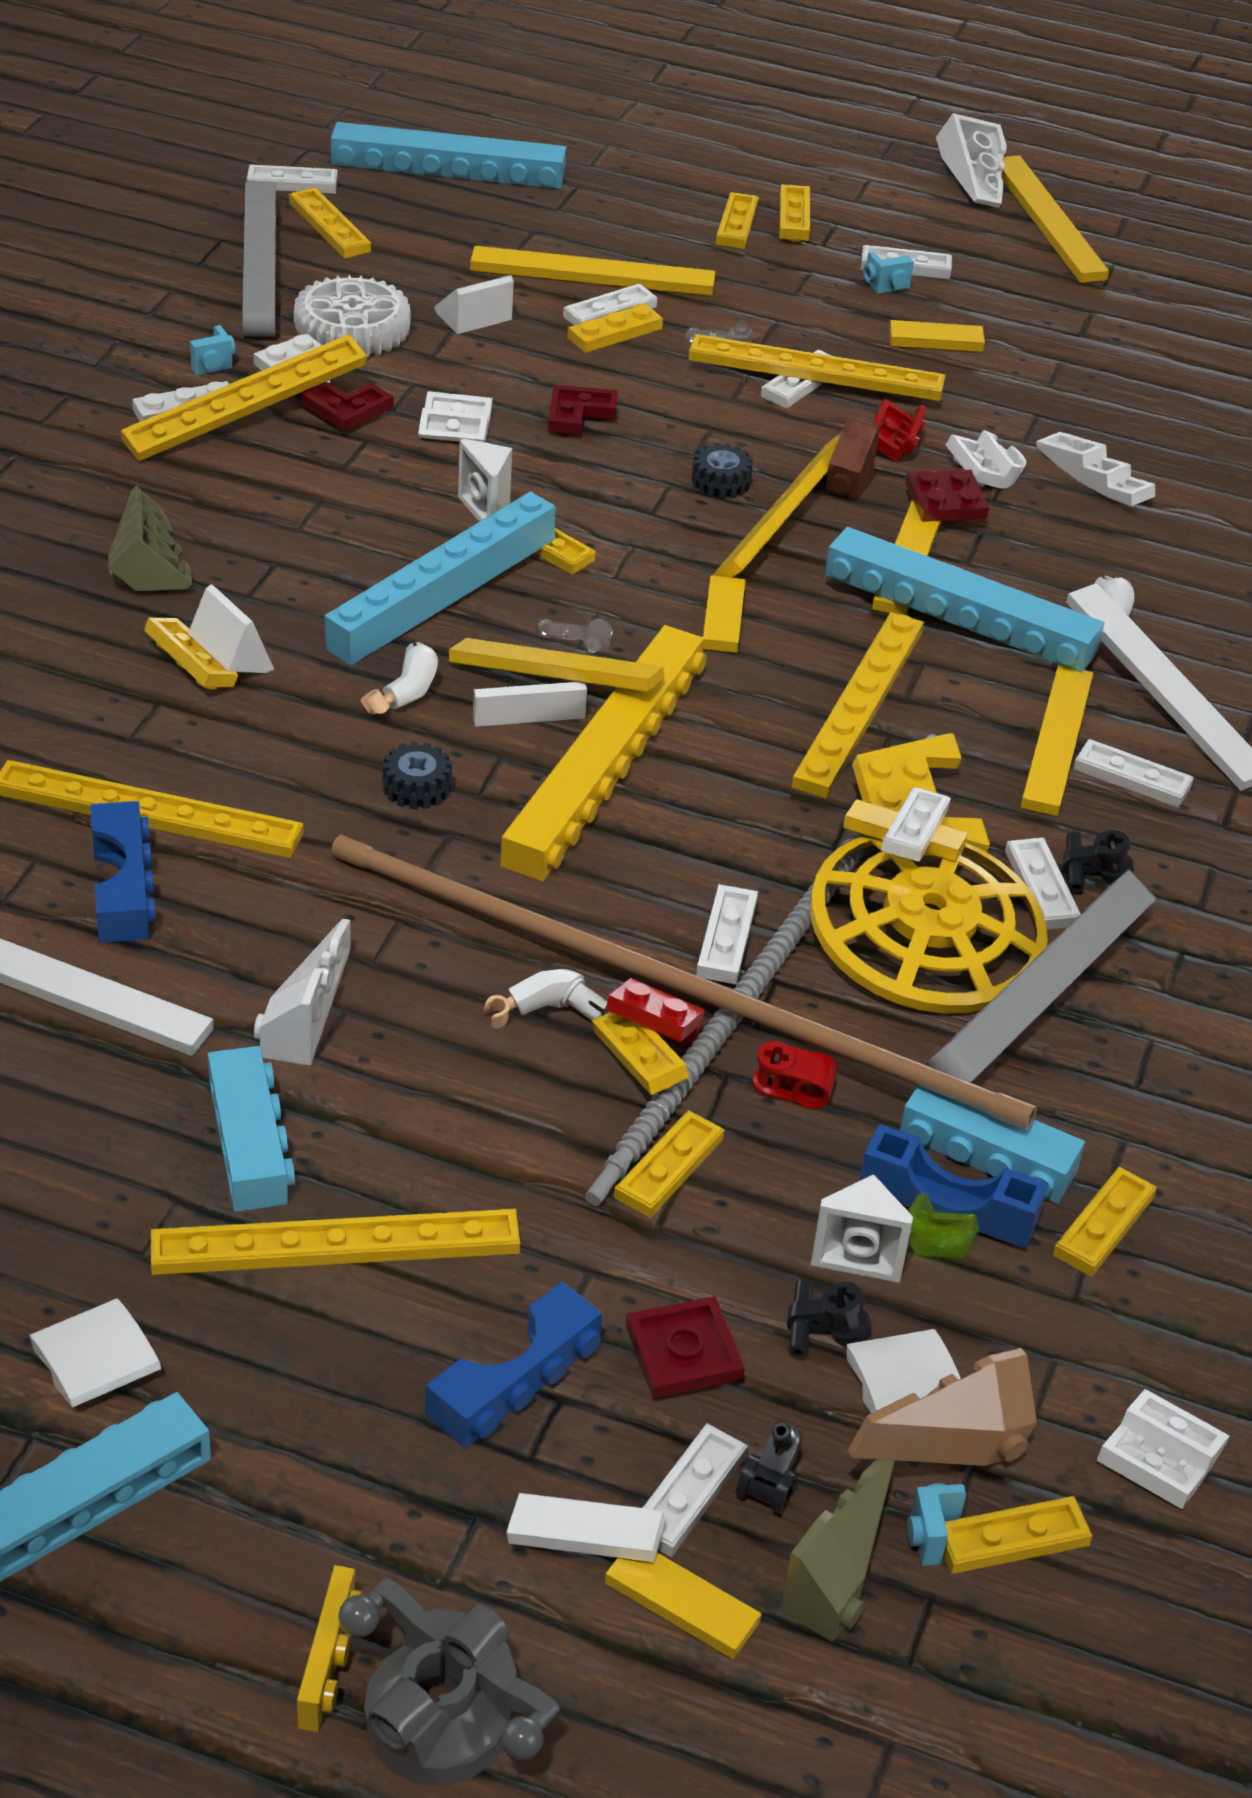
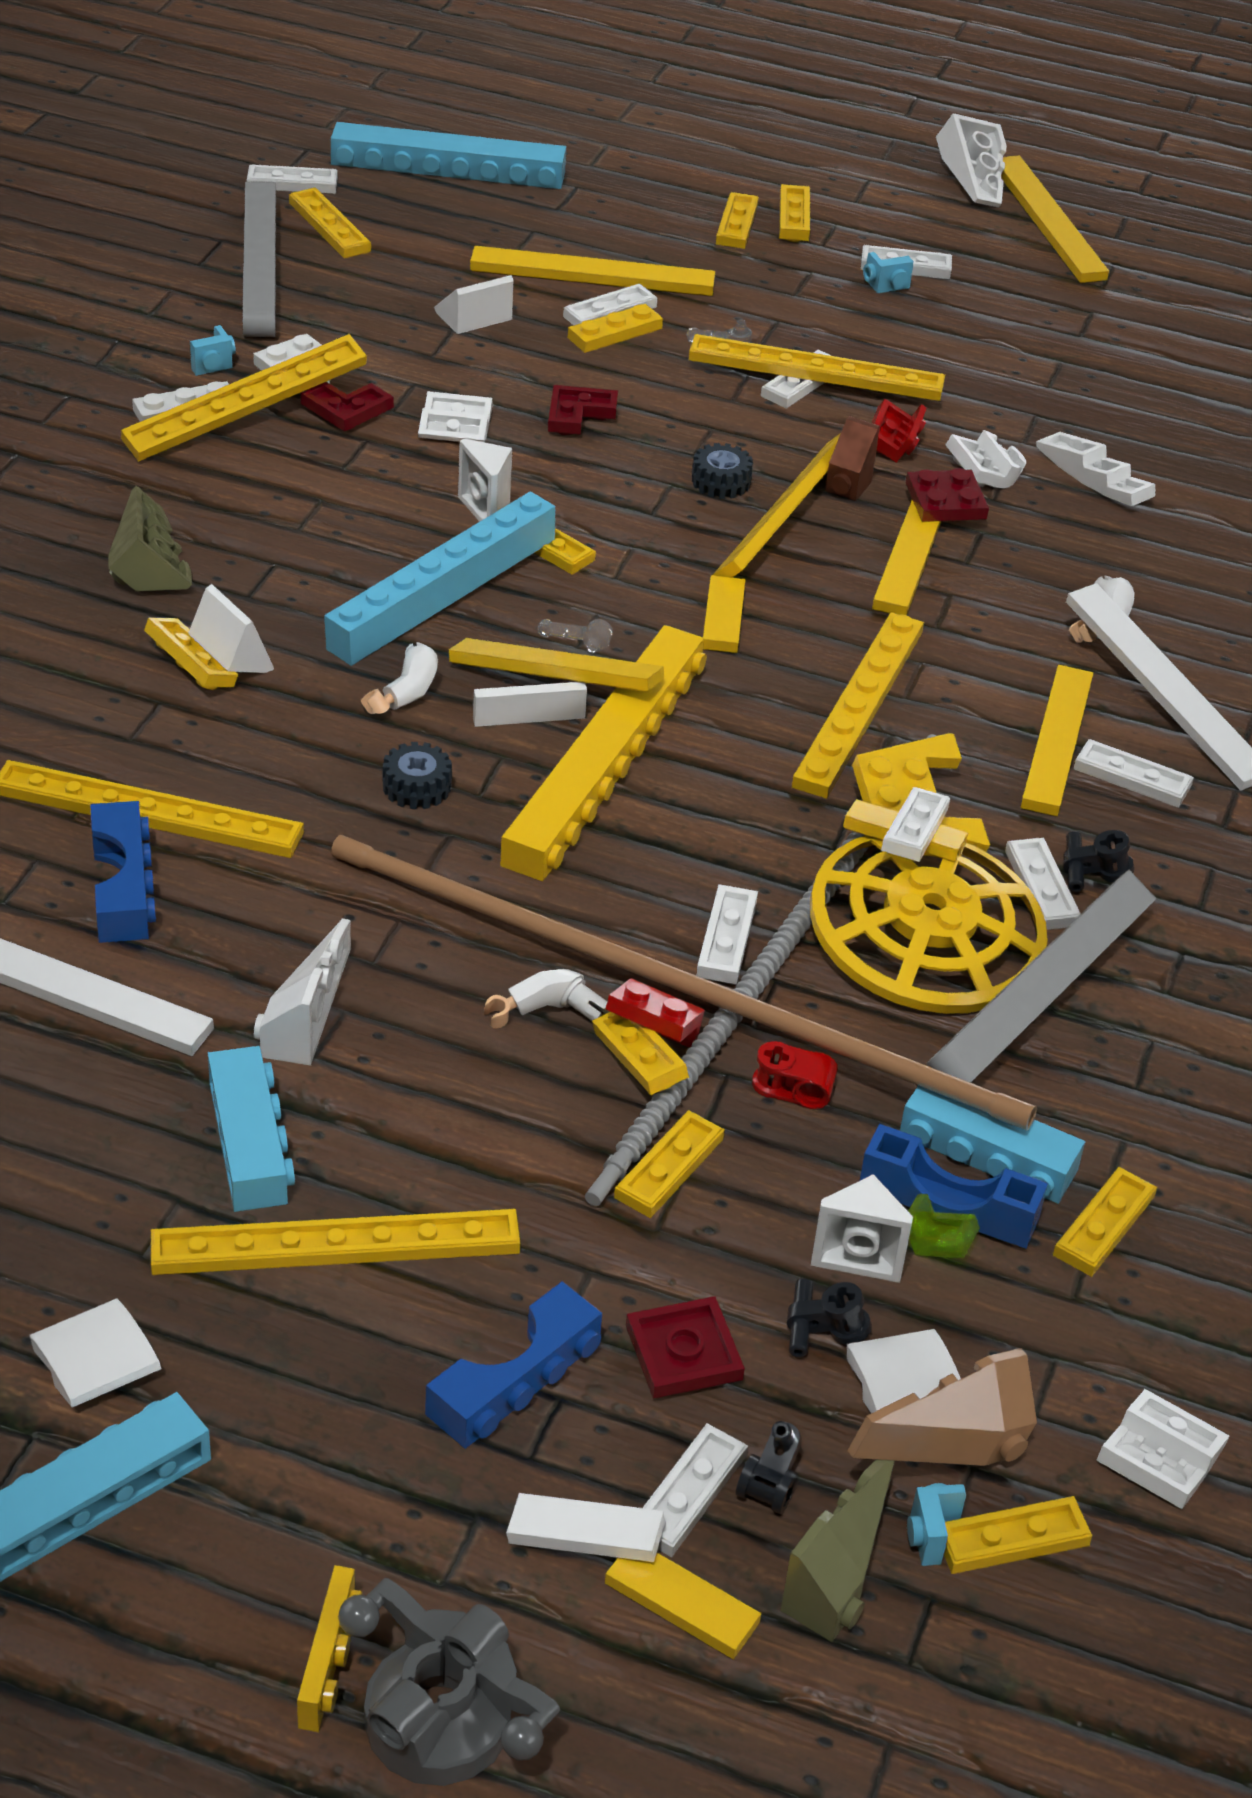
white gear [294,274,411,358] -> none
medium azure brick [825,527,1105,673] -> none
yellow tile [889,320,985,352] -> none

